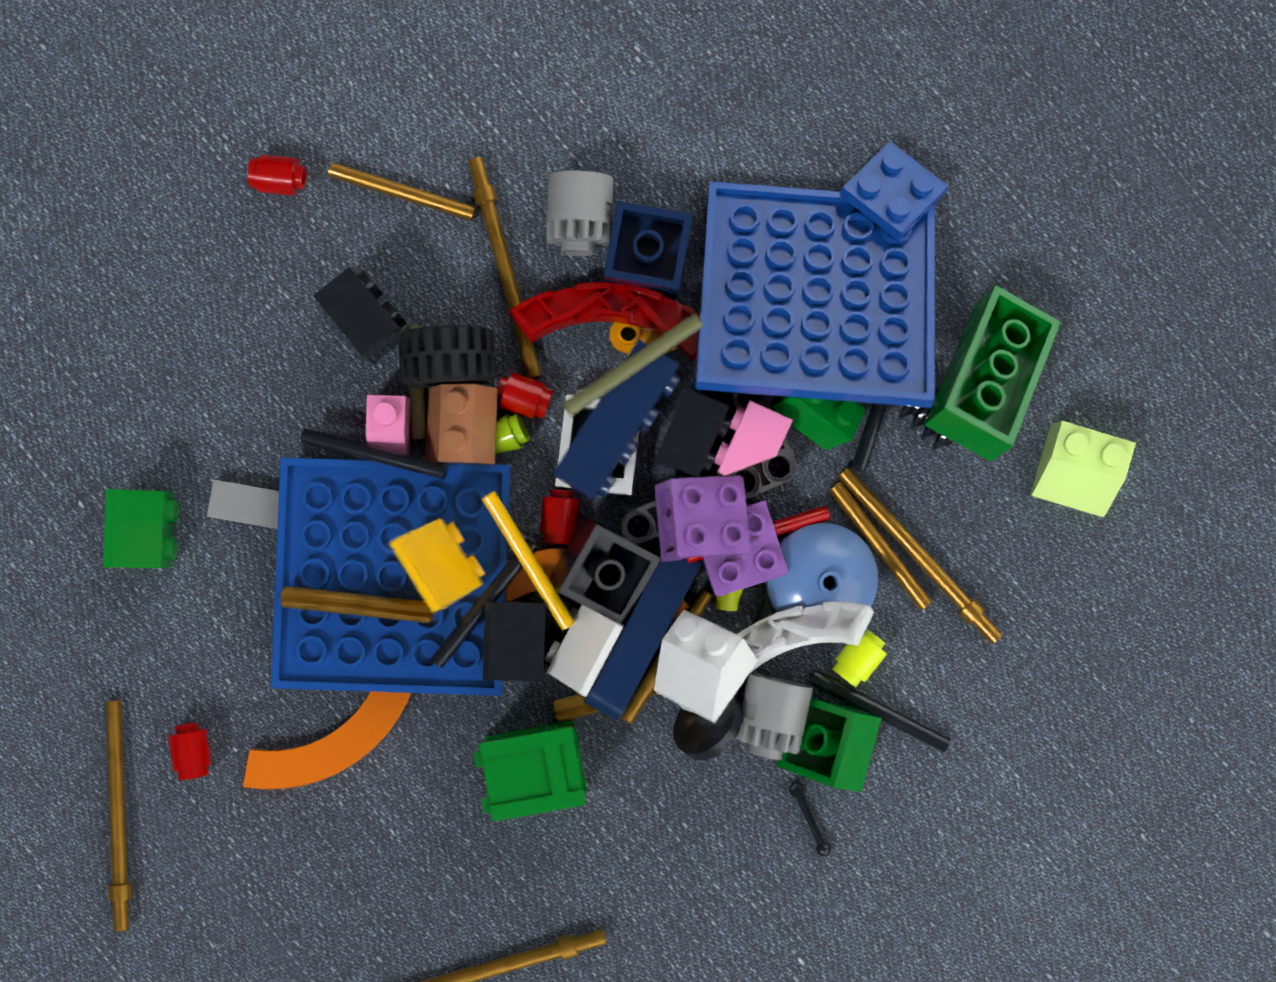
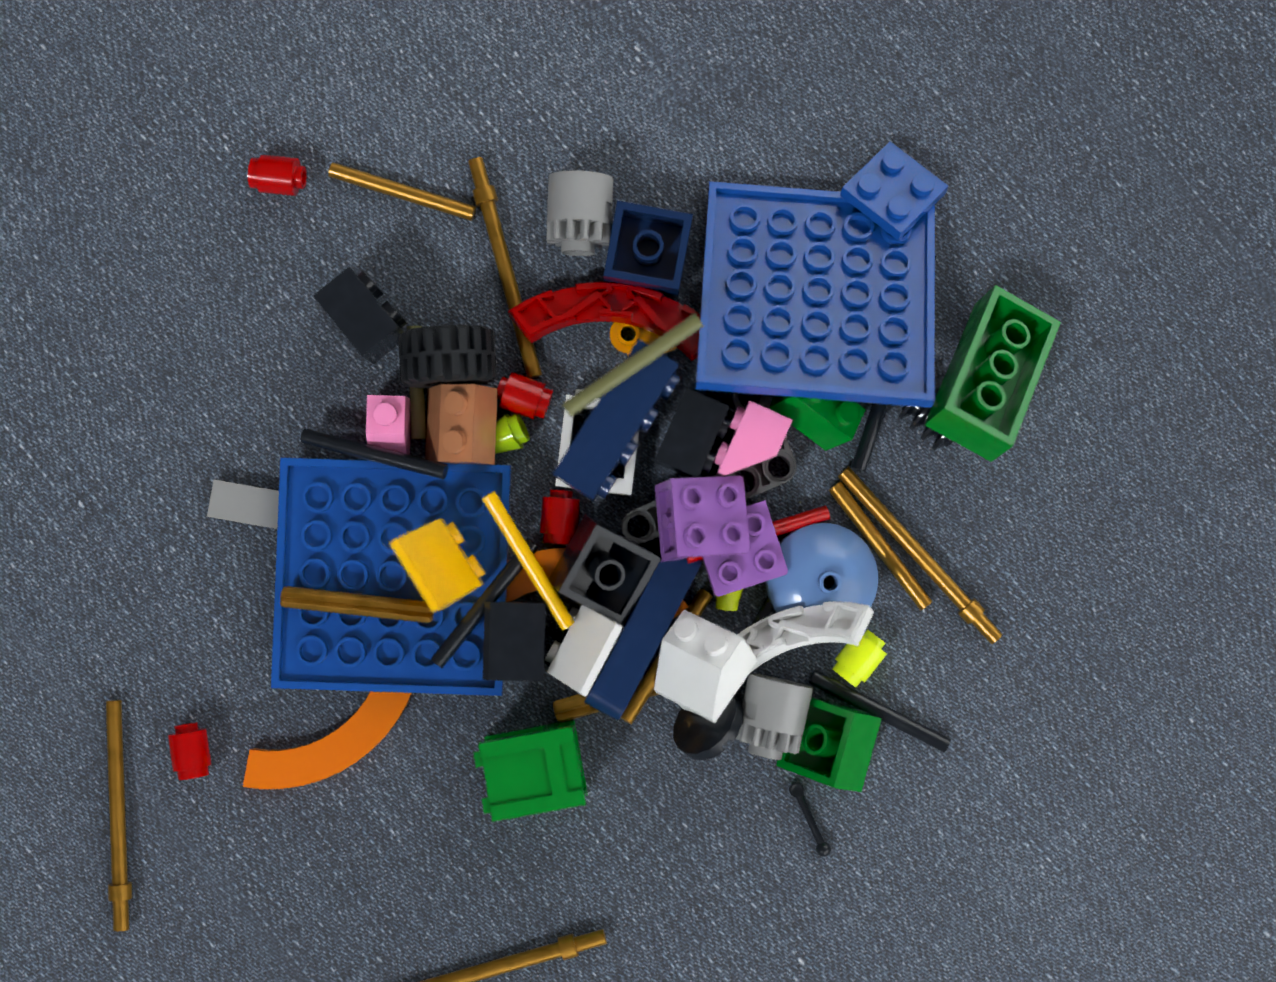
green slope [103,489,179,568] -> none
yellowish green slope [1030,421,1136,517] -> none

